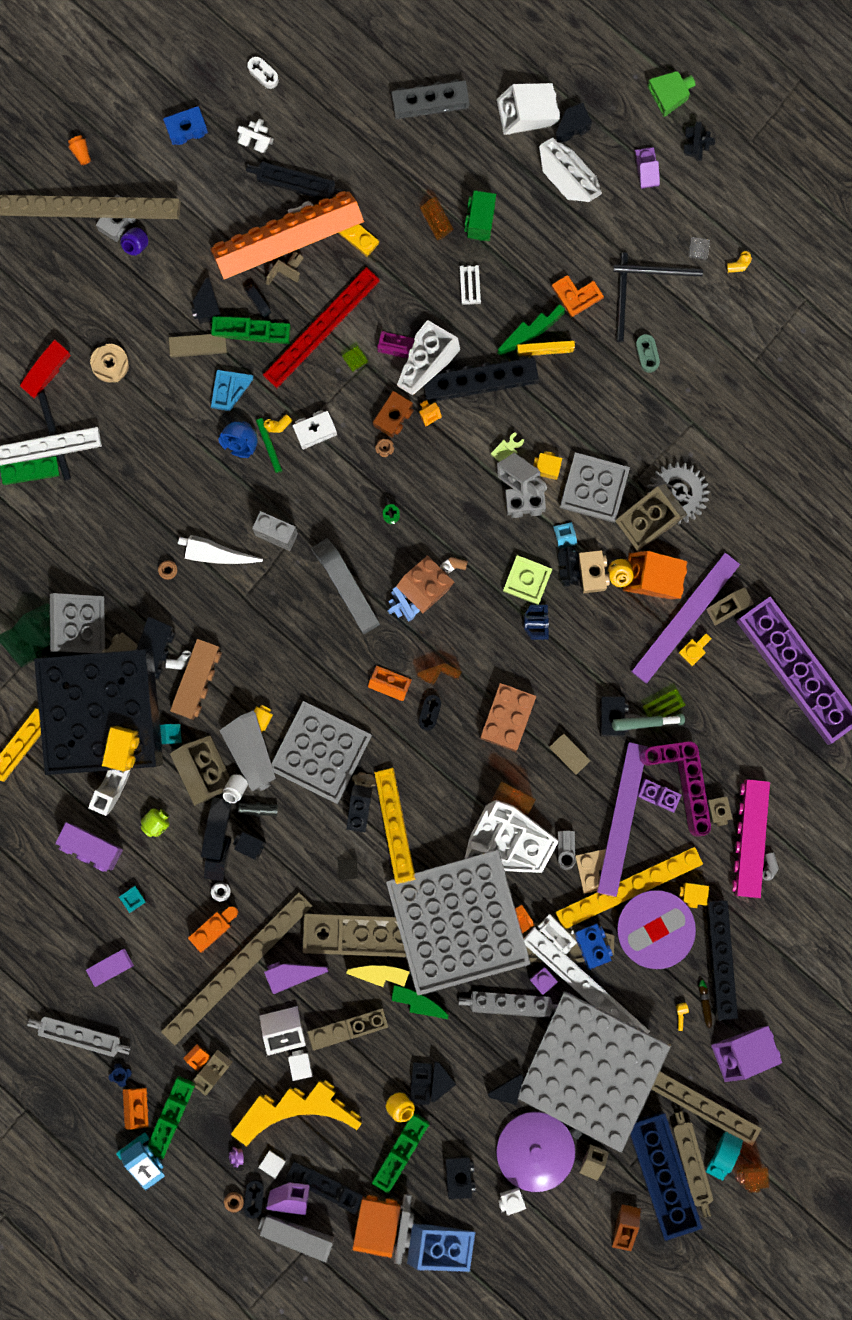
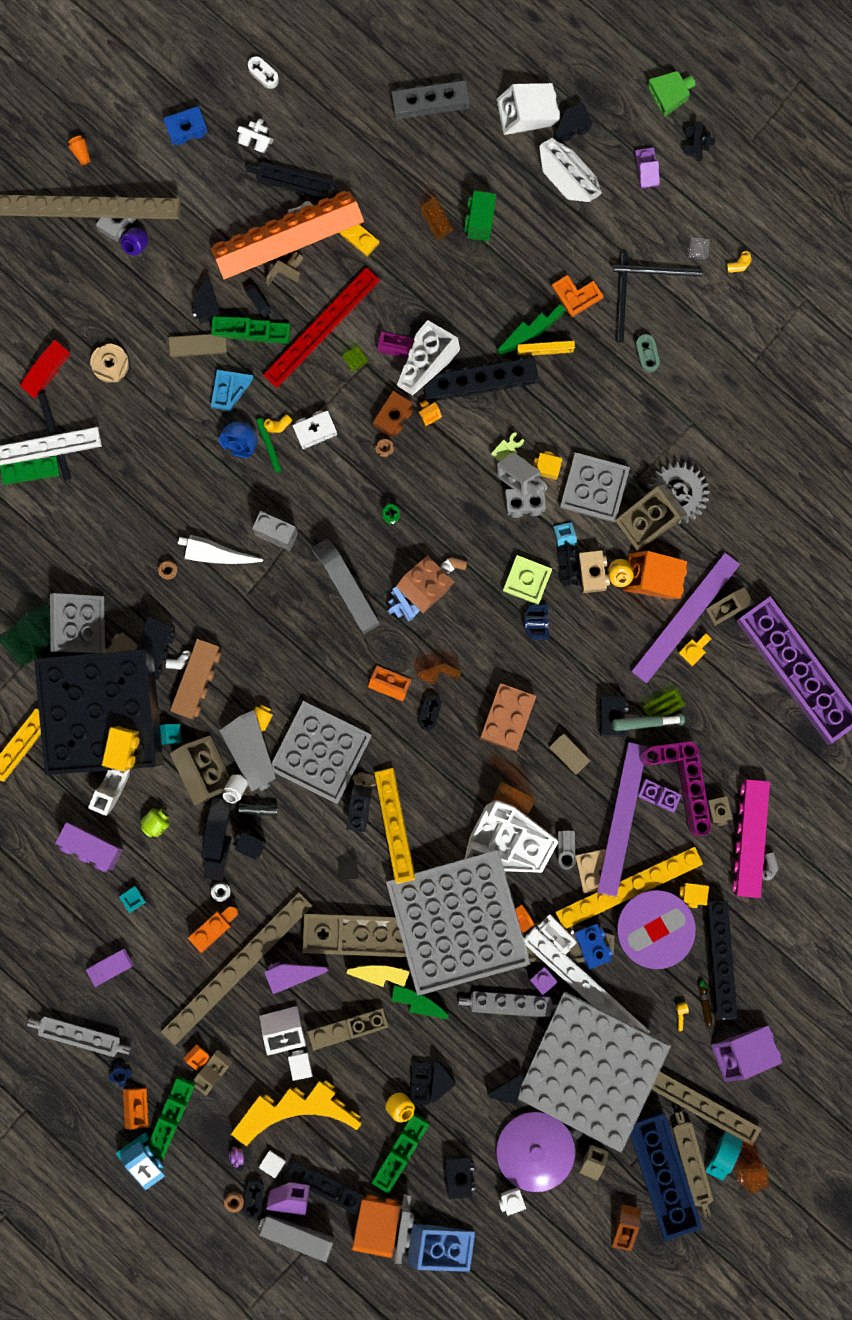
white tile [460,265,481,305] -> none

